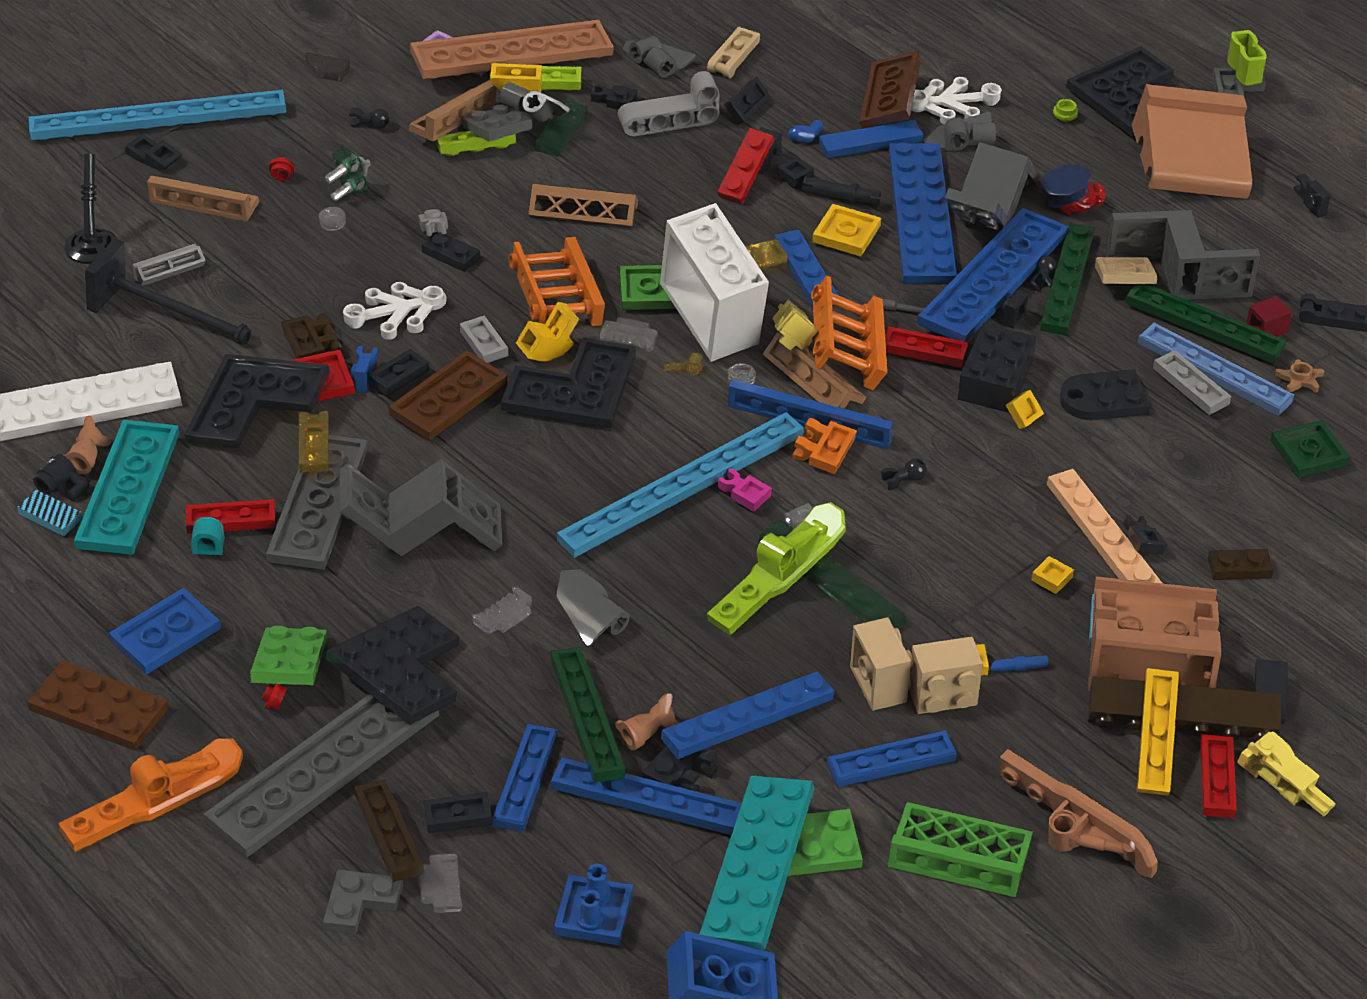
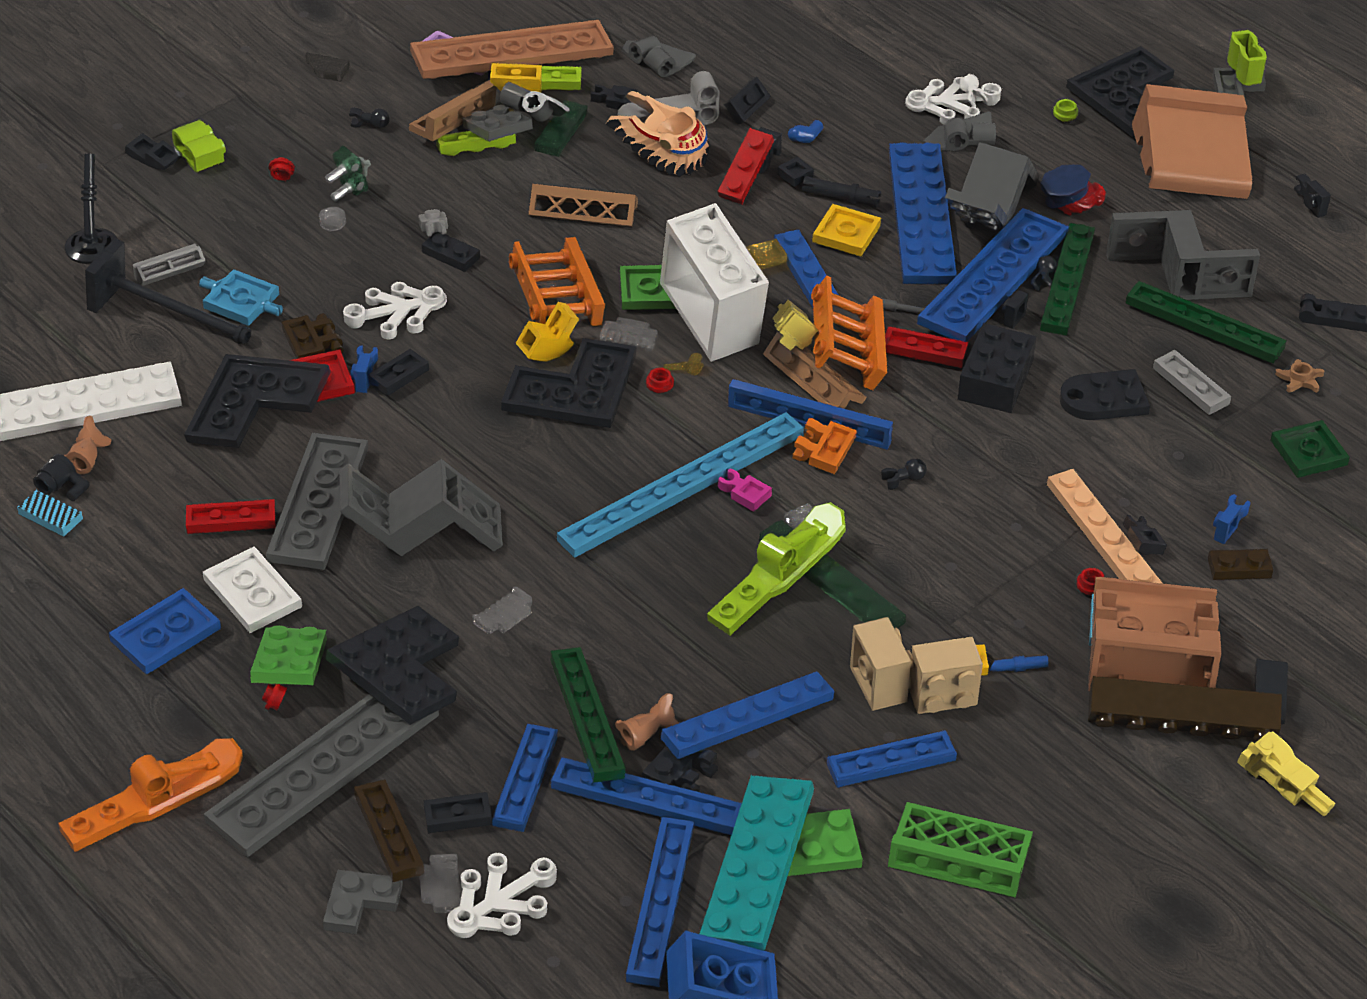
reddish brown plate [27,660,169,751] -> none
dark azure plate [29,90,286,140] -> none
teal plate [74,420,180,555] -> none
medium nougat fence [147,175,259,221] -> none
teal plate [191,517,225,555] -> none
clear yellow plate [299,411,329,473] -> none
reddish brown plate [388,350,508,441] -> none
light grey plate [460,316,508,363] -> none
blue plate [554,864,633,946] -> none
dark grey panel [556,569,630,649] -> none
tan plate [707,27,760,79] -> none
clear tile [728,363,756,385] -> none
blue tile [819,120,923,158] -> none
reddish brown plate [859,51,921,129] -> none
nougat piece [1000,749,1158,878] -> none
yellow plate [1006,390,1044,429] -> none
yellow plate [1031,556,1074,594] -> none
tan tile [1095,257,1157,284] -> none
yellow plate [1137,668,1179,796] -> none
medium blue tile [1138,323,1294,416] -> none
red plate [1200,734,1237,818] -> none
dark red brick [1246,296,1292,336] -> none
none -> lime brick [172,120,226,172]
none -> dark azure plate [199,269,283,326]
none -> white plate [203,547,302,633]
none -> white plant [447,853,557,938]
none -> light nougat piece [606,91,709,177]
none -> blue plate [626,817,694,987]
none -> red plate [646,368,674,393]
none -> white arm [959,74,987,107]
none -> red plate [1076,568,1105,595]
none -> blue plate [1213,494,1251,544]

